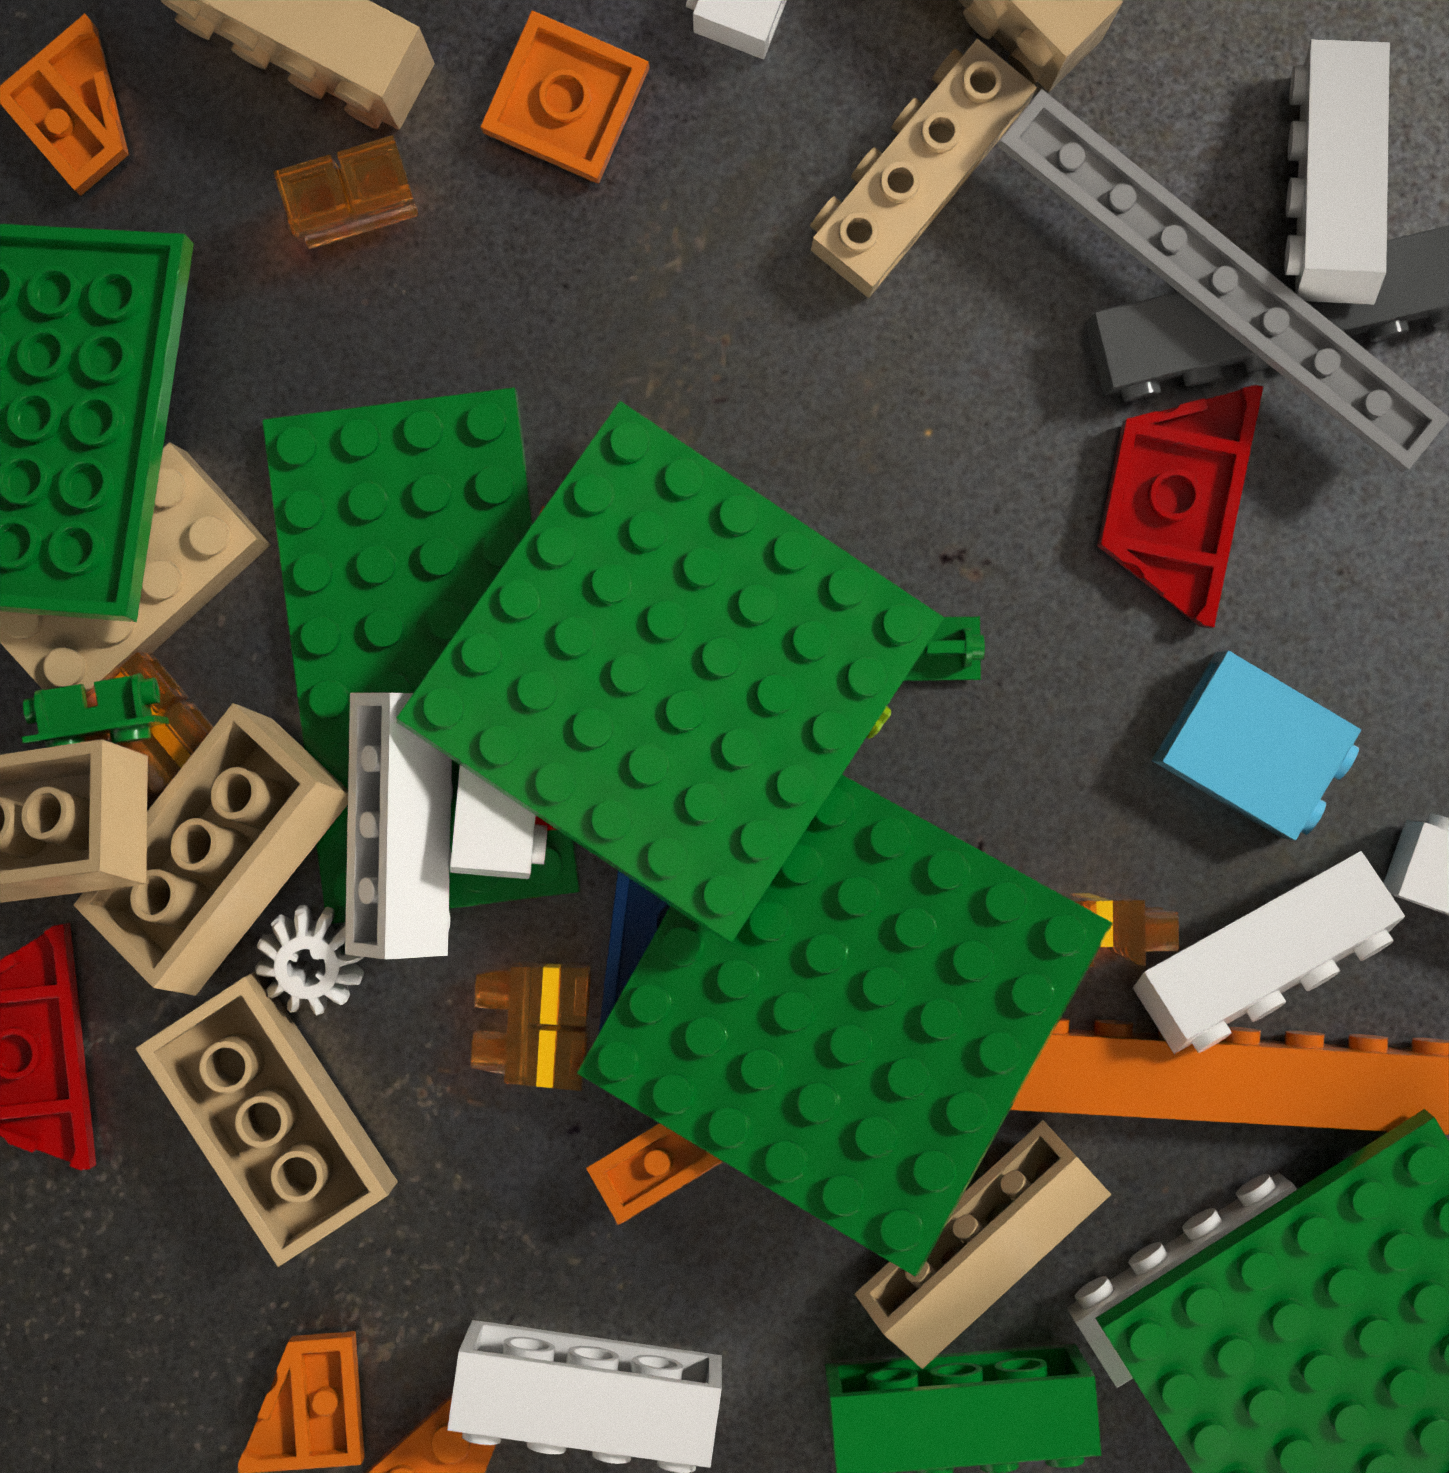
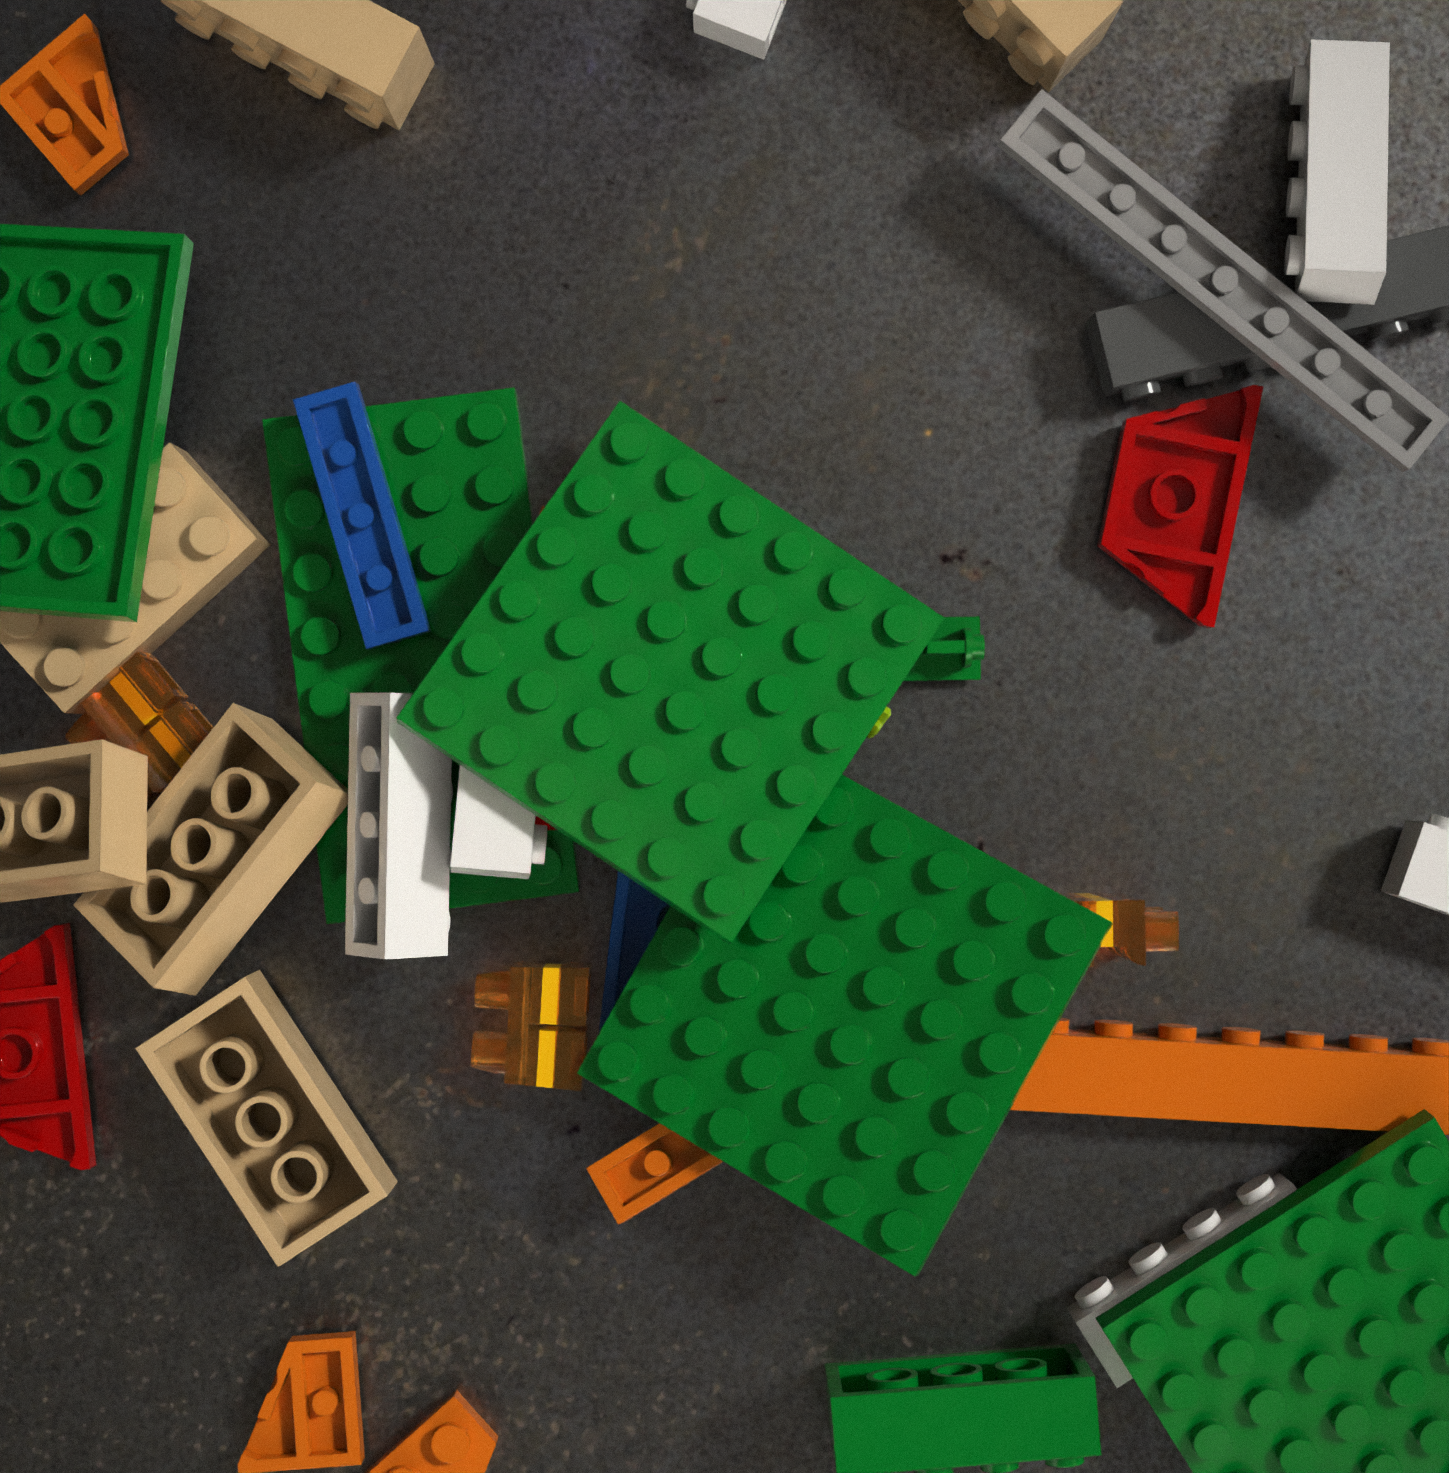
green hinge [22,673,169,748] -> none
white gear [255,905,364,1016] -> none
clear orange hips [273,135,419,249] -> none
white brick [447,1320,722,1473] -> none
orange plate [481,10,650,184] -> none
tan brick [810,38,1037,298] -> none
tan brick [854,1120,1112,1369] -> none
white brick [1133,851,1405,1054] -> none
medium azure brick [1151,650,1362,841] -> none
none -> blue plate [293,381,432,650]

